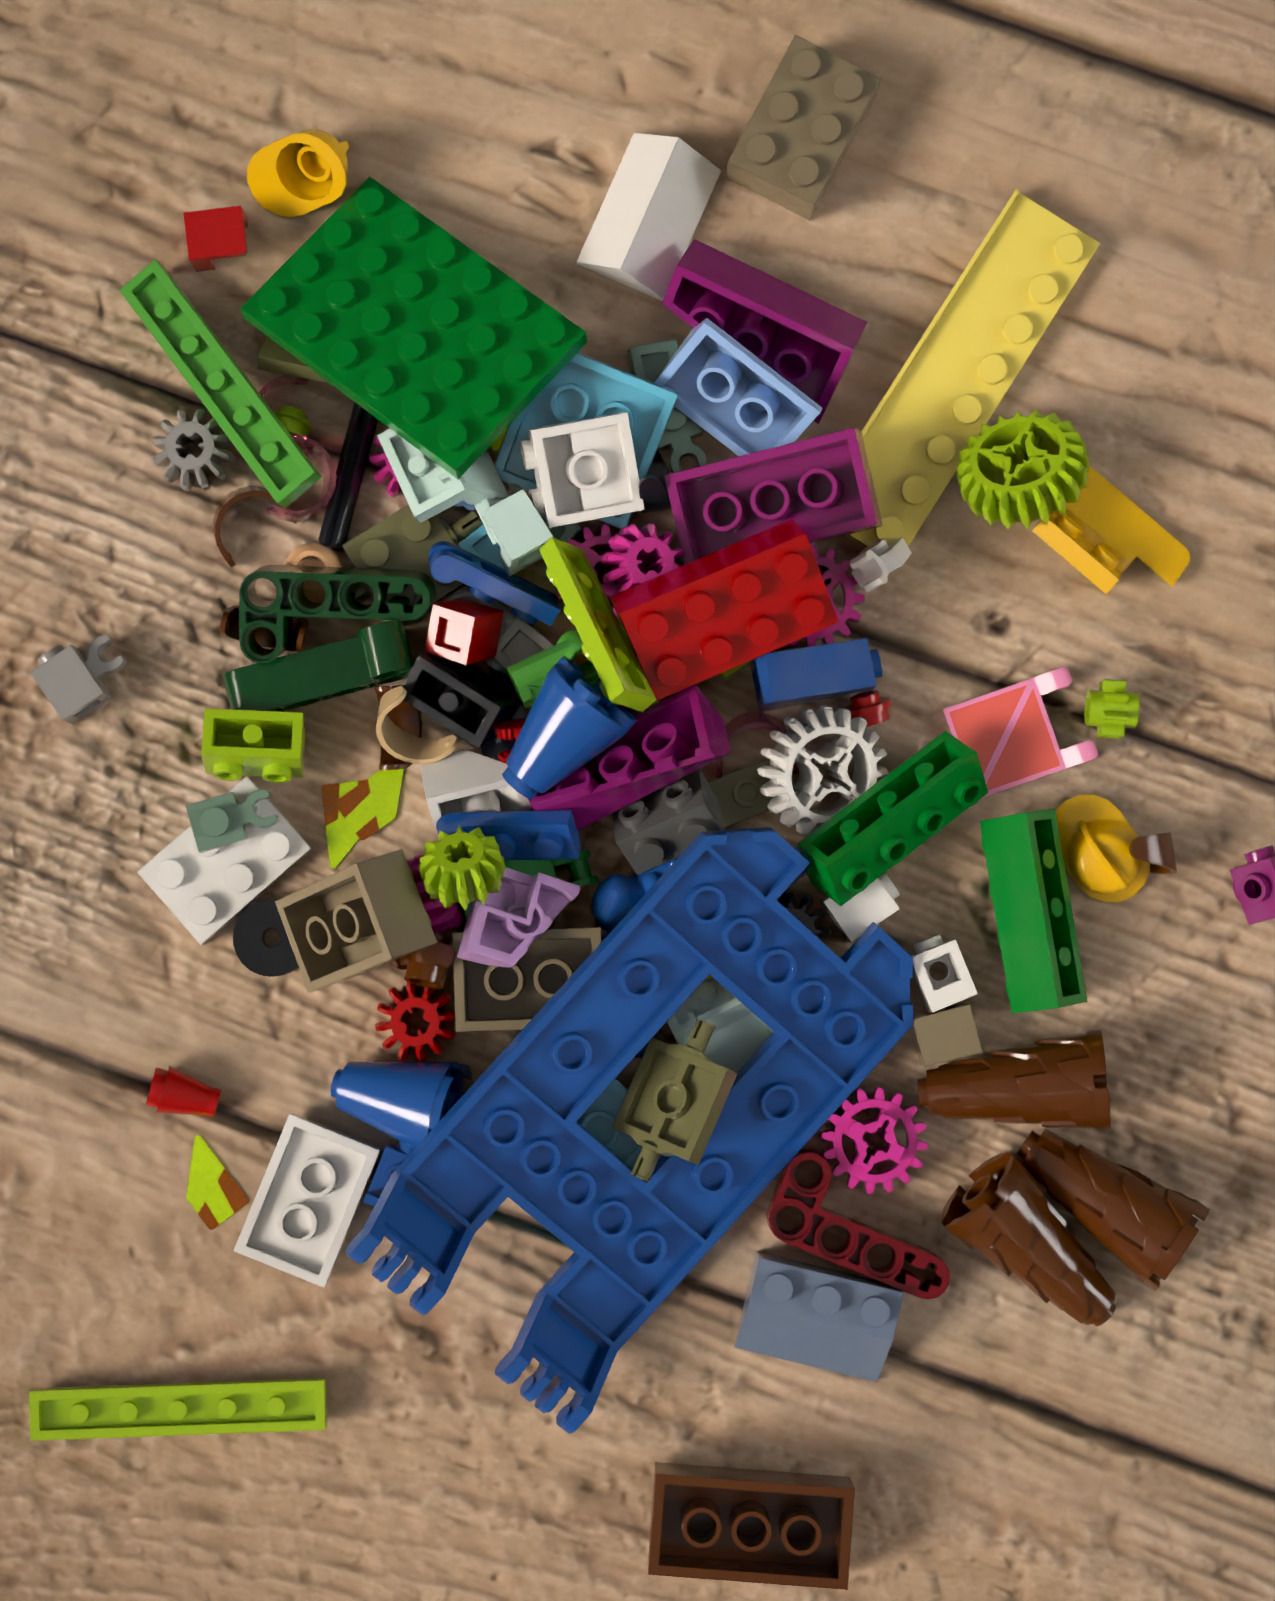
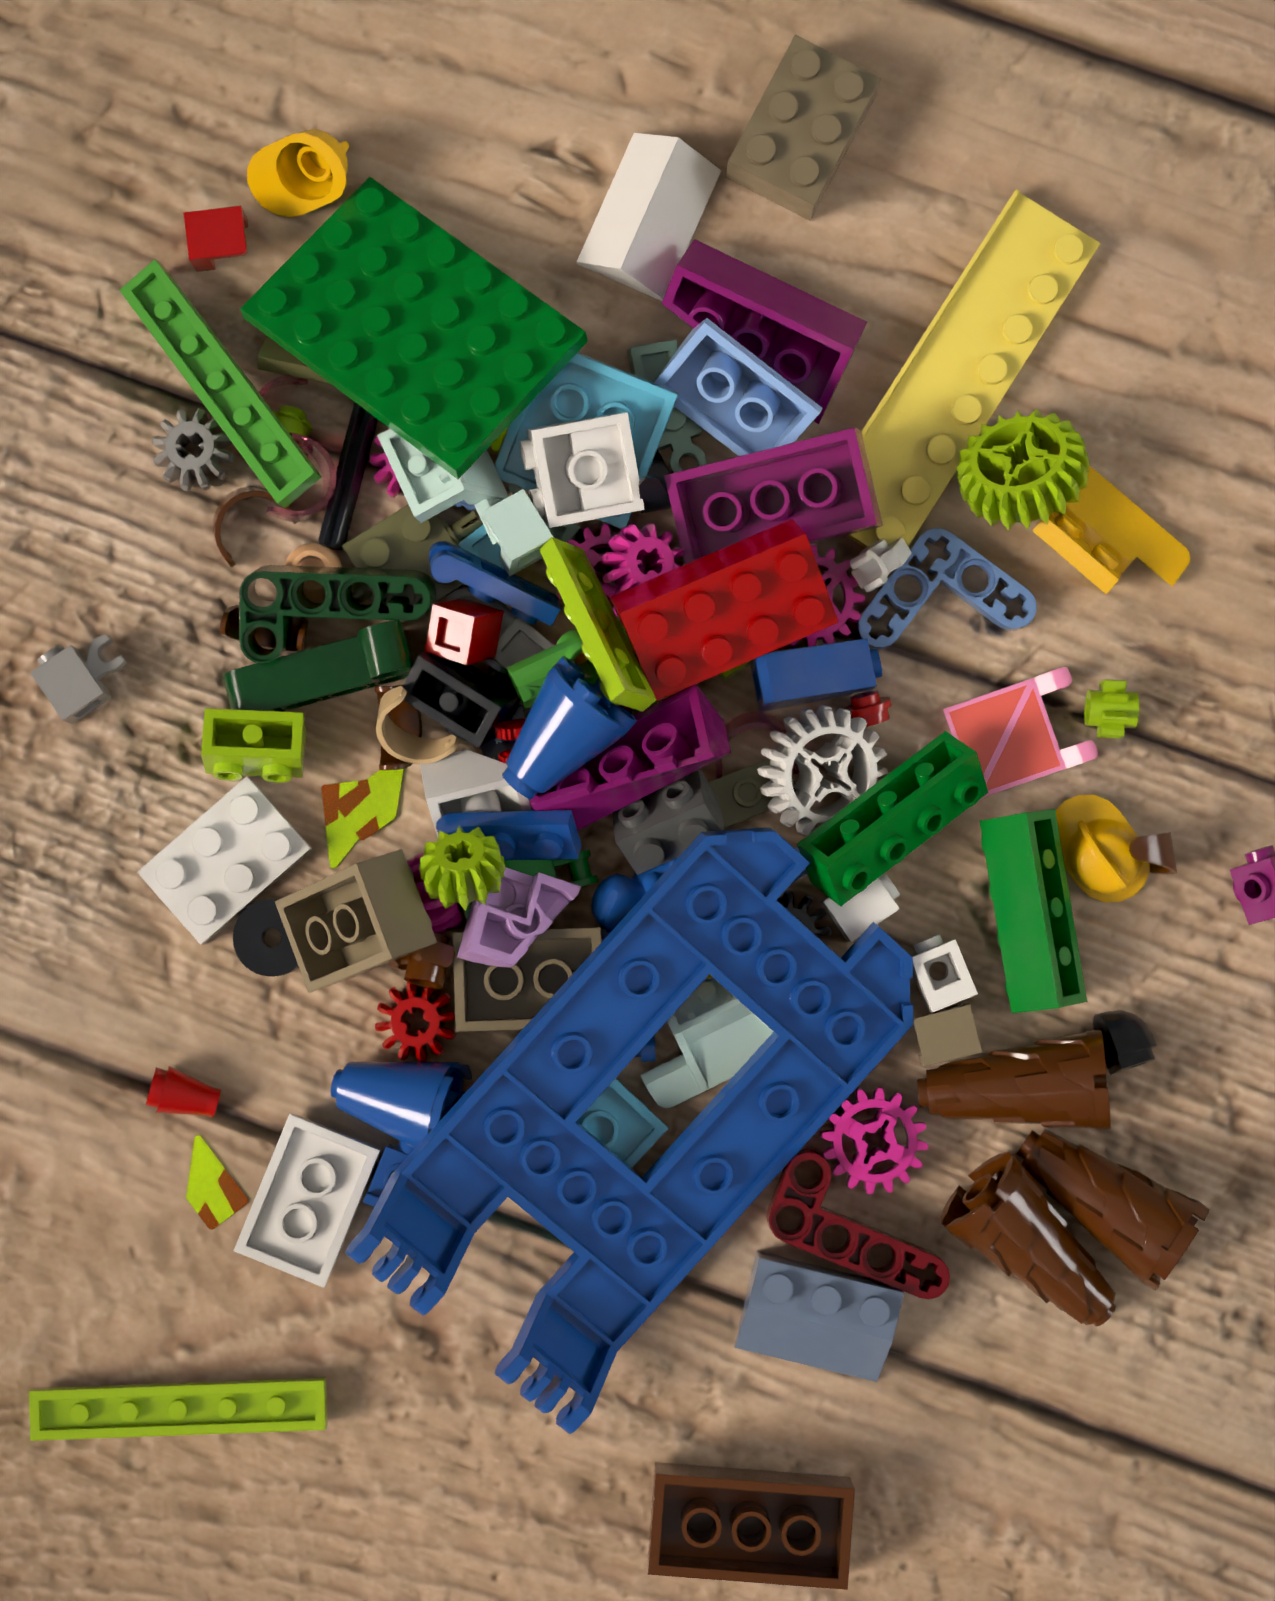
sand green plate [185,790,279,853] -> none
olive plate [612,1018,738,1182] -> none
none -> medium blue beam [857,528,1037,650]
none -> black piece [1093,1010,1157,1075]

